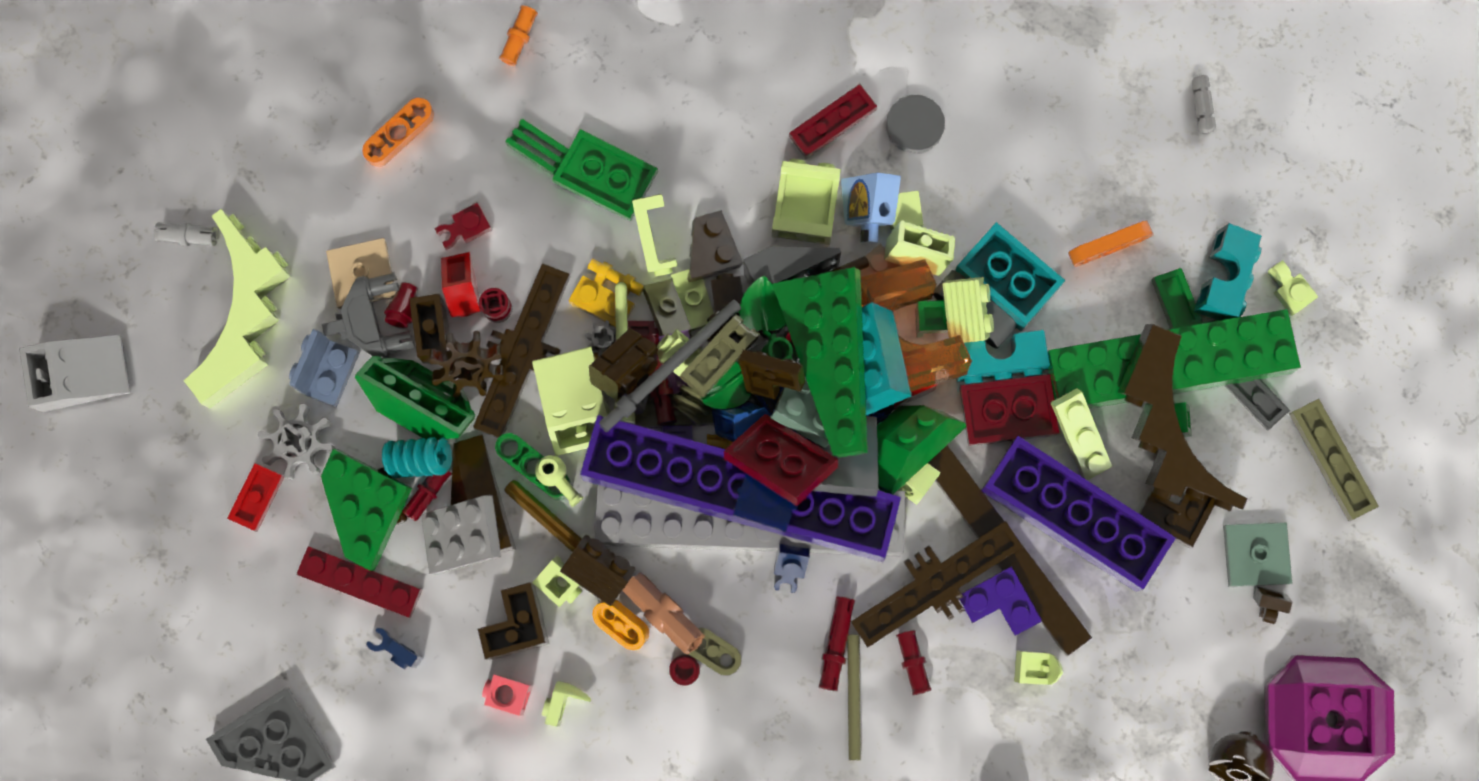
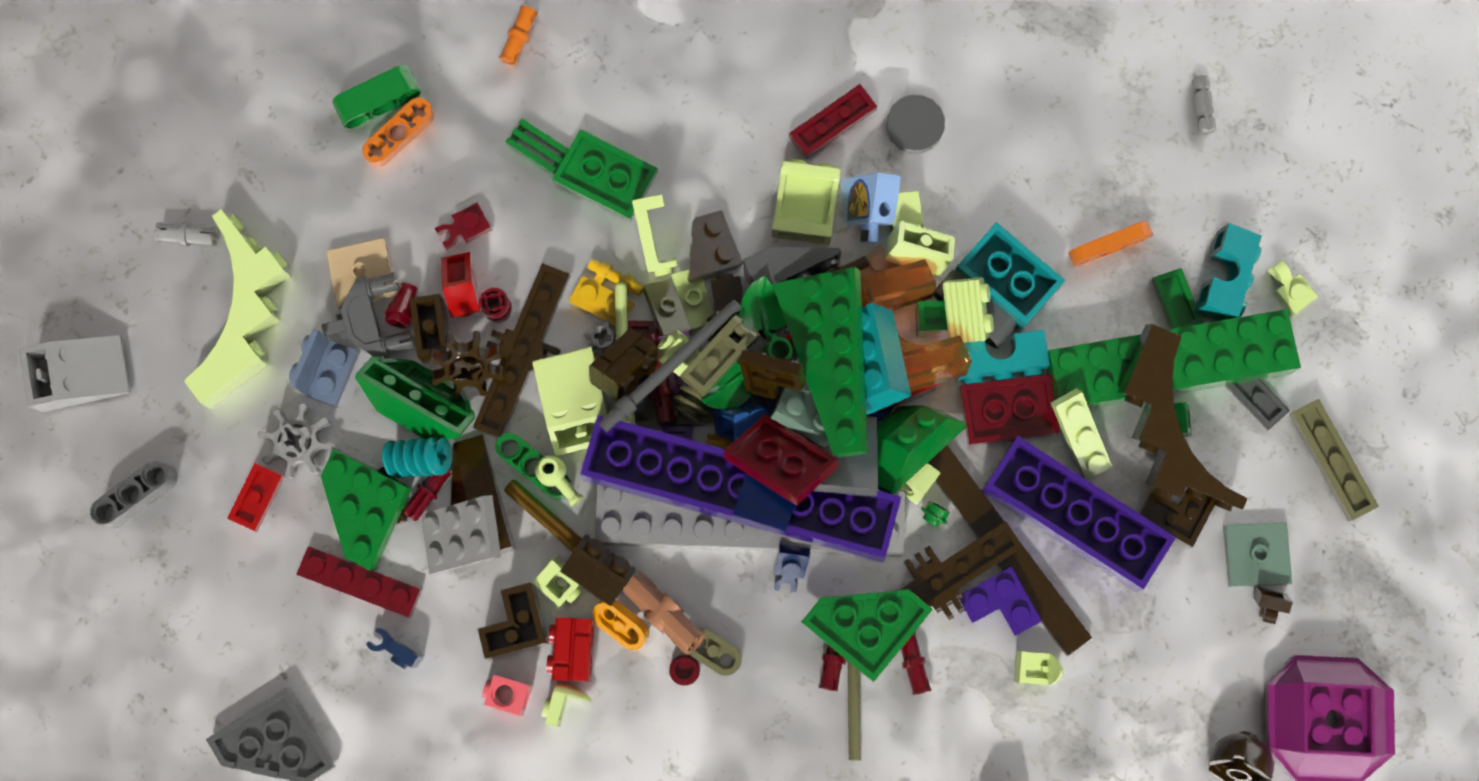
none -> dark grey beam [90,461,177,528]
none -> green beam [332,65,421,129]
none -> red brick [546,617,595,682]
none -> green plate [801,589,933,683]
none -> green plate [921,500,950,527]

